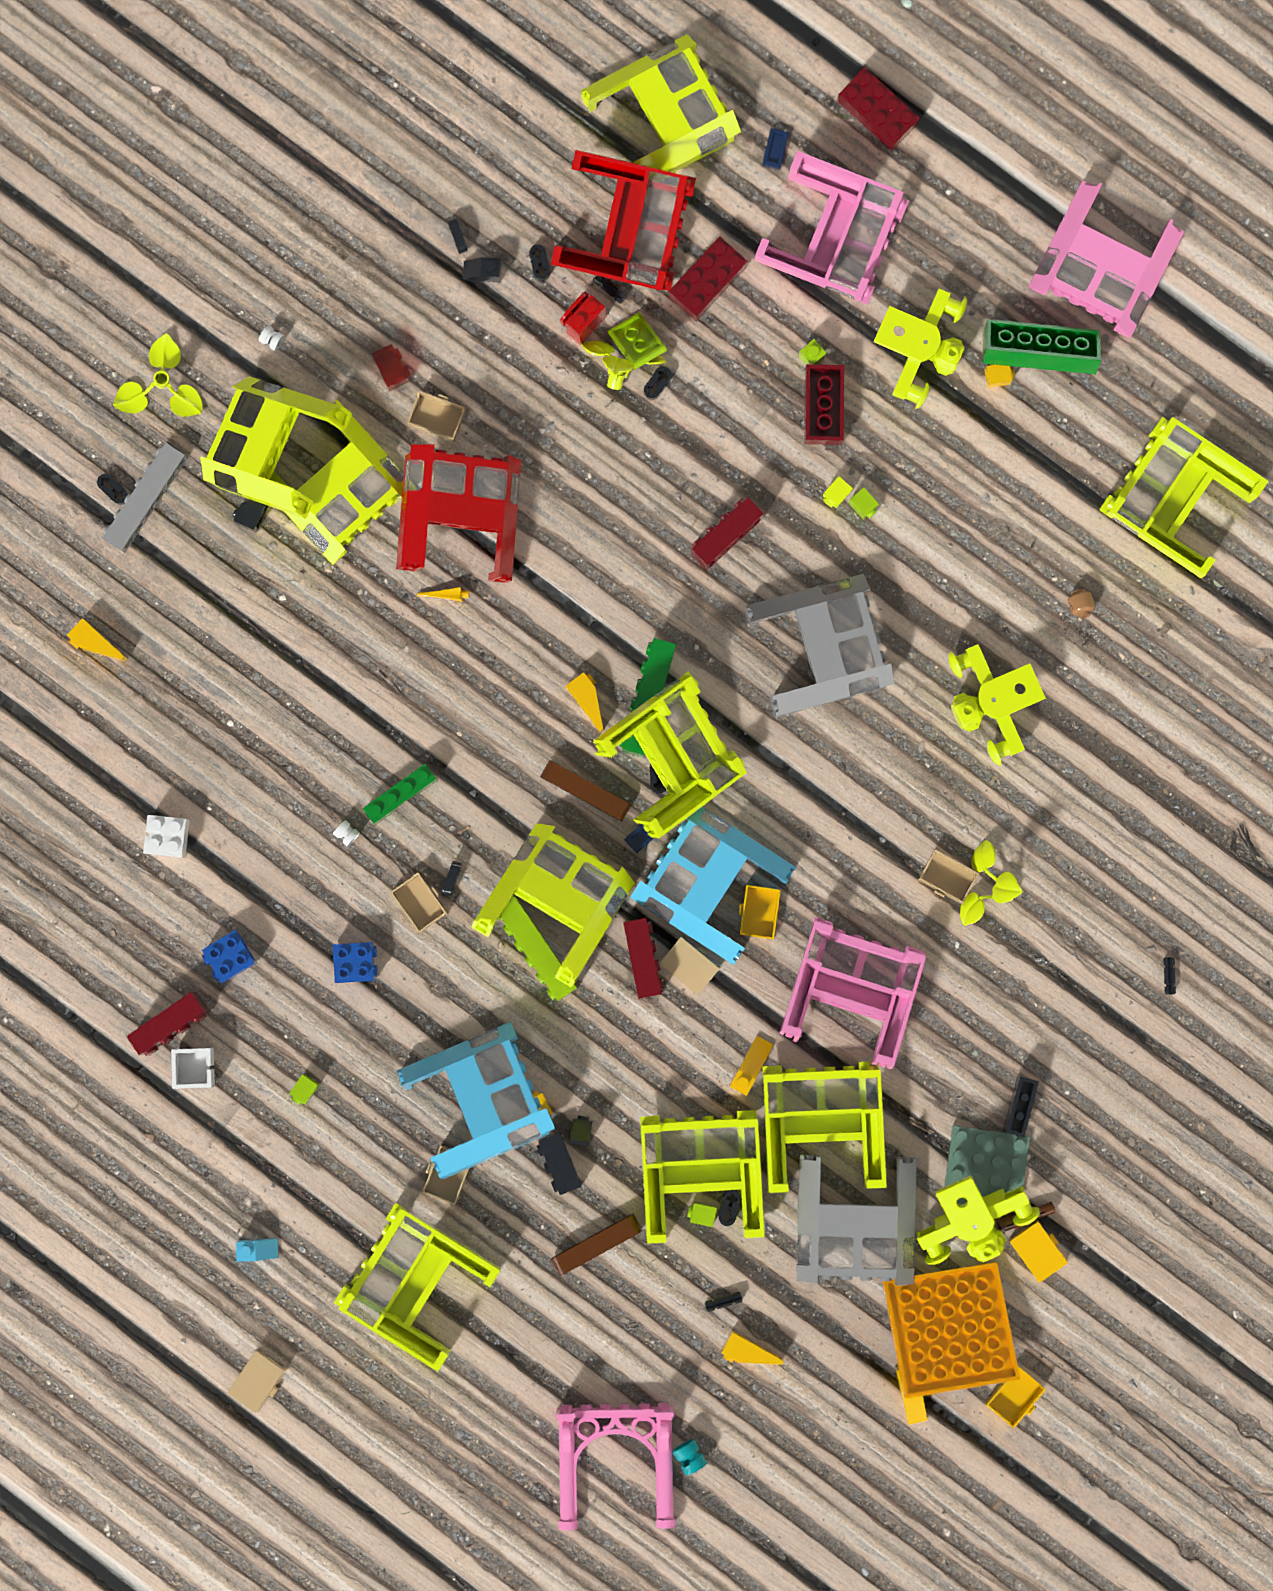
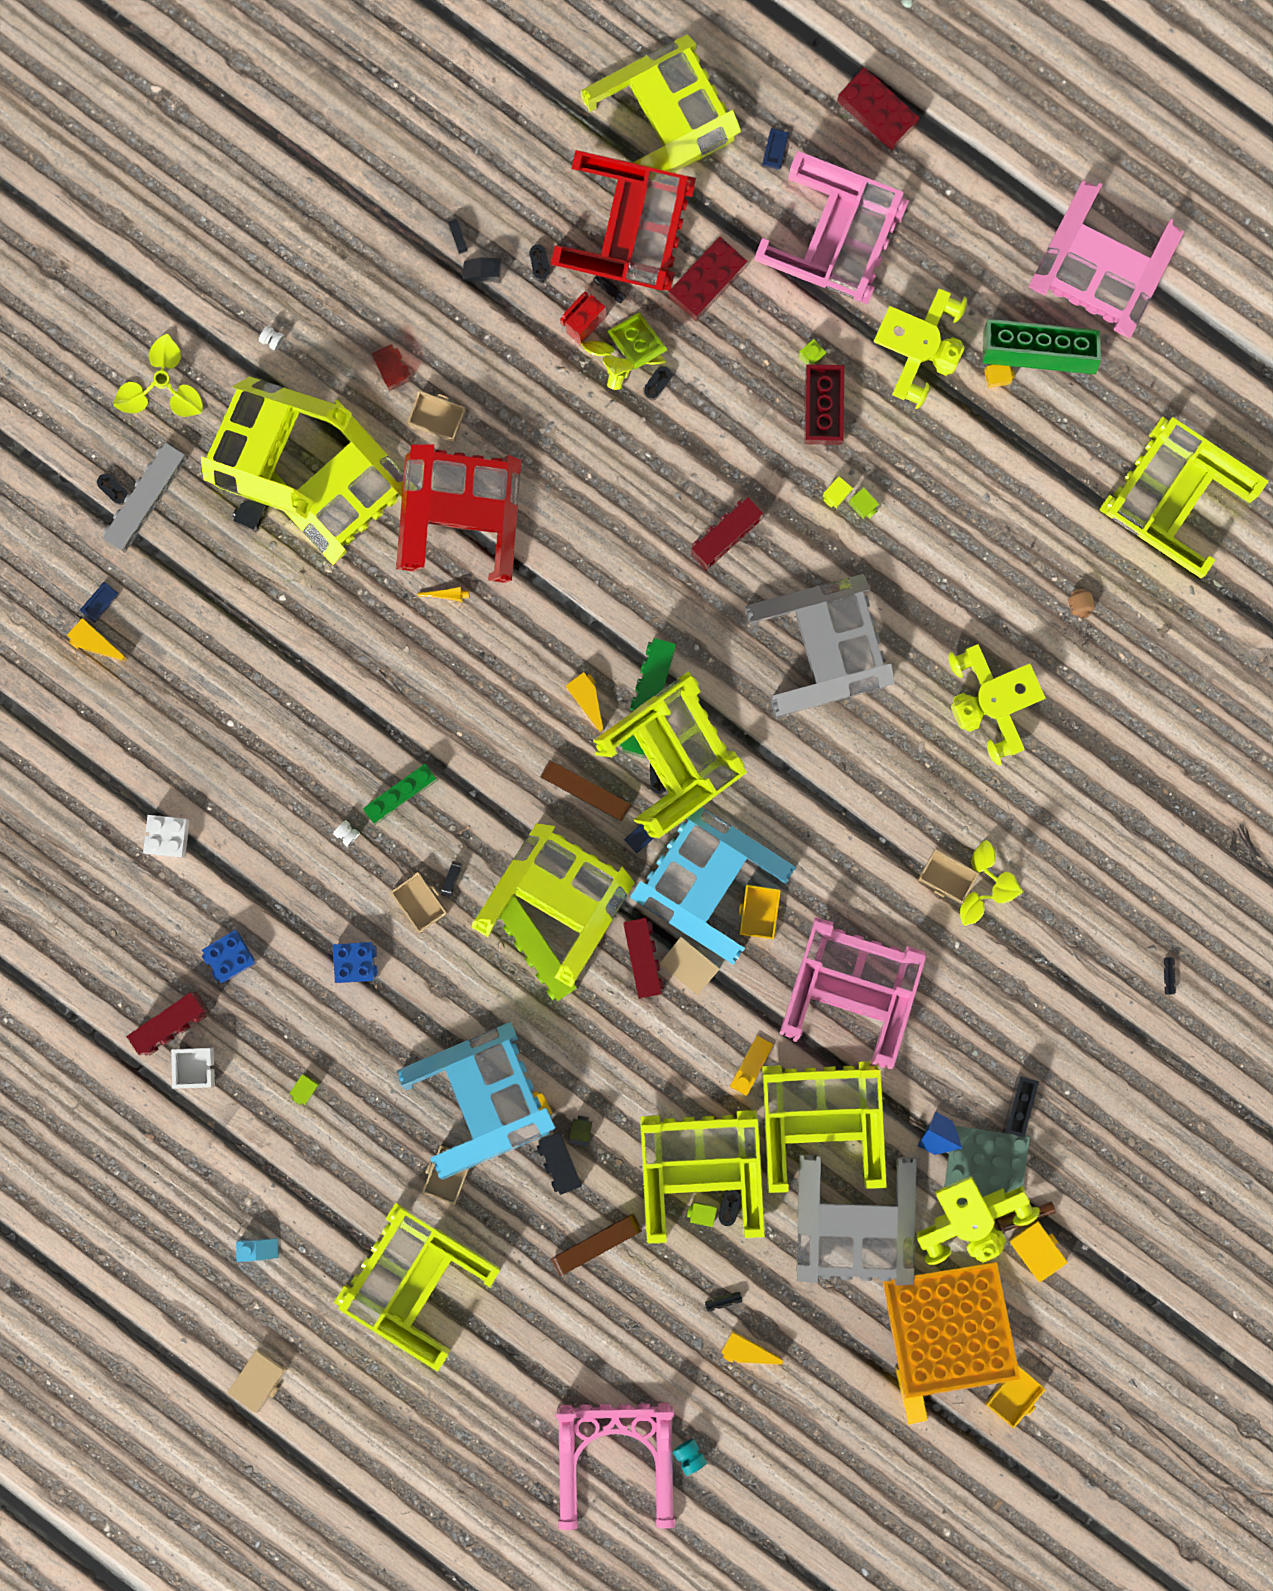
none -> dark blue tile [80,581,120,623]
none -> blue slope [917,1112,963,1155]

